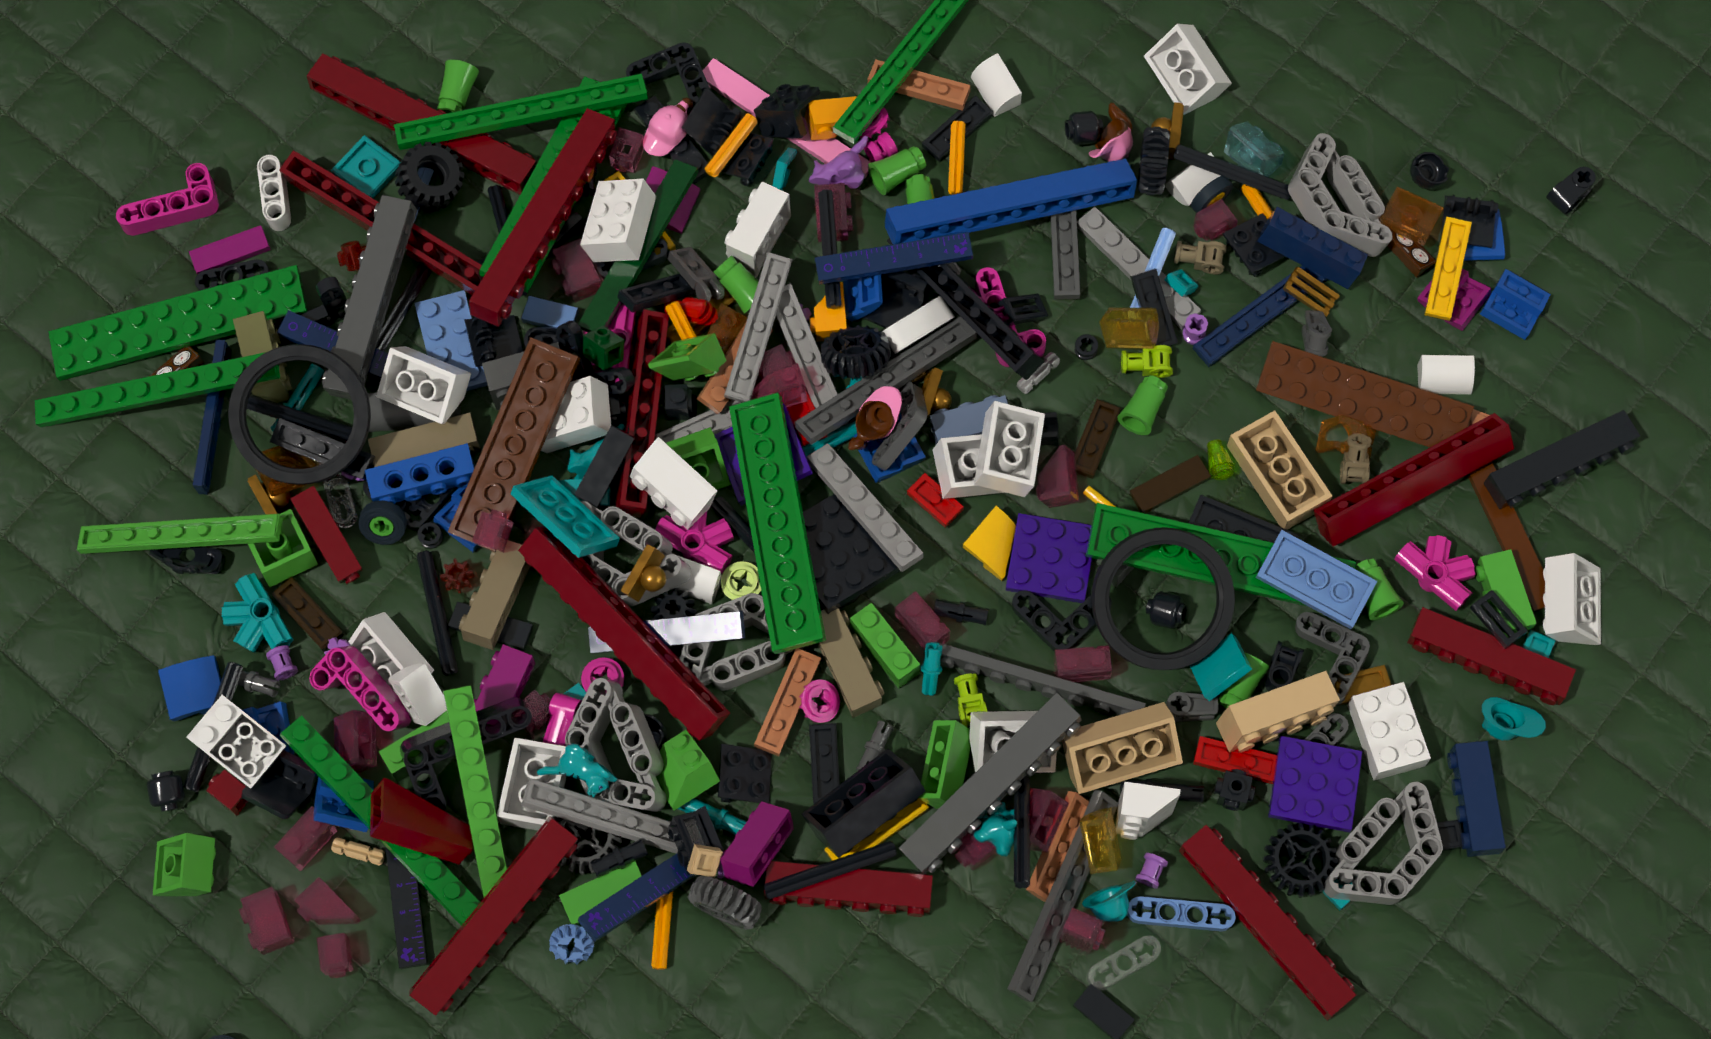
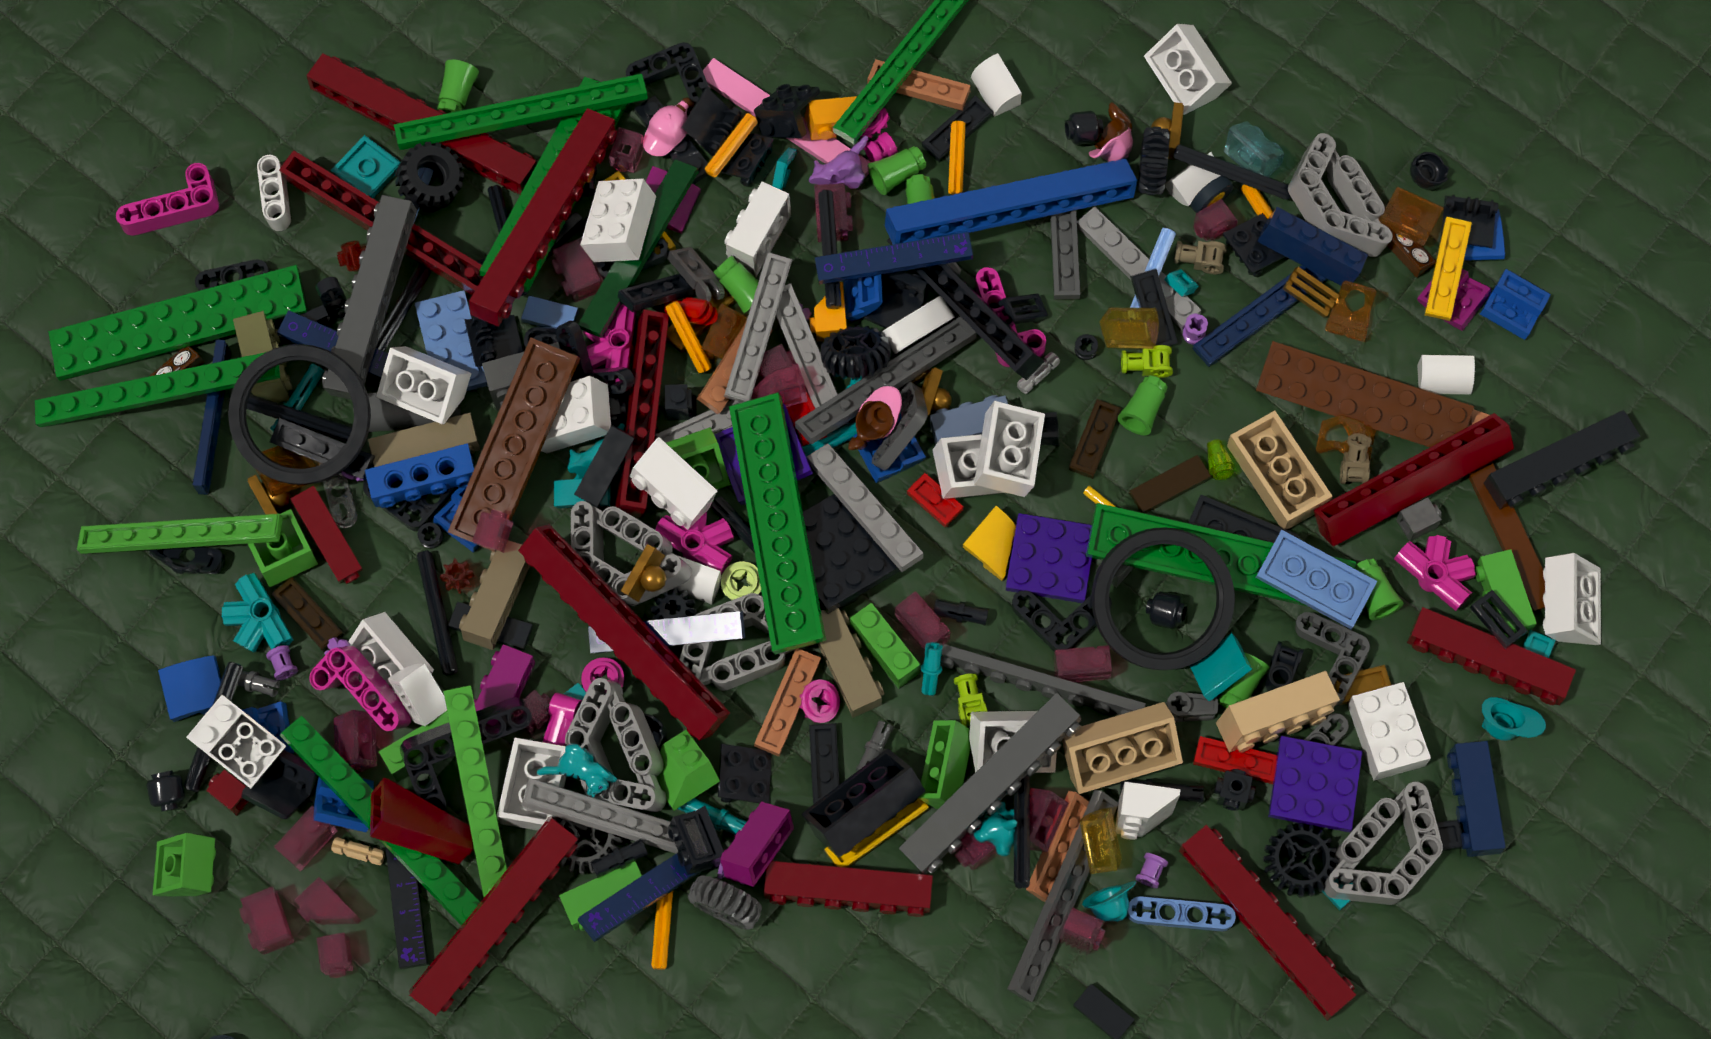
magenta tile [189,225,271,275] -> none
black bush [358,500,407,545] -> none
teal plate [511,475,620,558] -> none
medium blue gear [549,924,594,965] -> none
dark green brick [583,326,624,370] -> none
bright green slope [648,333,727,381] -> none
tan tile [687,844,723,877] -> none
black axle [764,841,897,899] -> none
clear pink slope [1036,445,1079,508] -> none
clear beam [1087,936,1161,991] -> none
dark grey piece [1301,310,1332,357] -> none
black piece [1546,166,1596,215] -> none
none -> clear orange piece [1325,281,1377,342]
none -> flat silver brick [1396,498,1442,542]

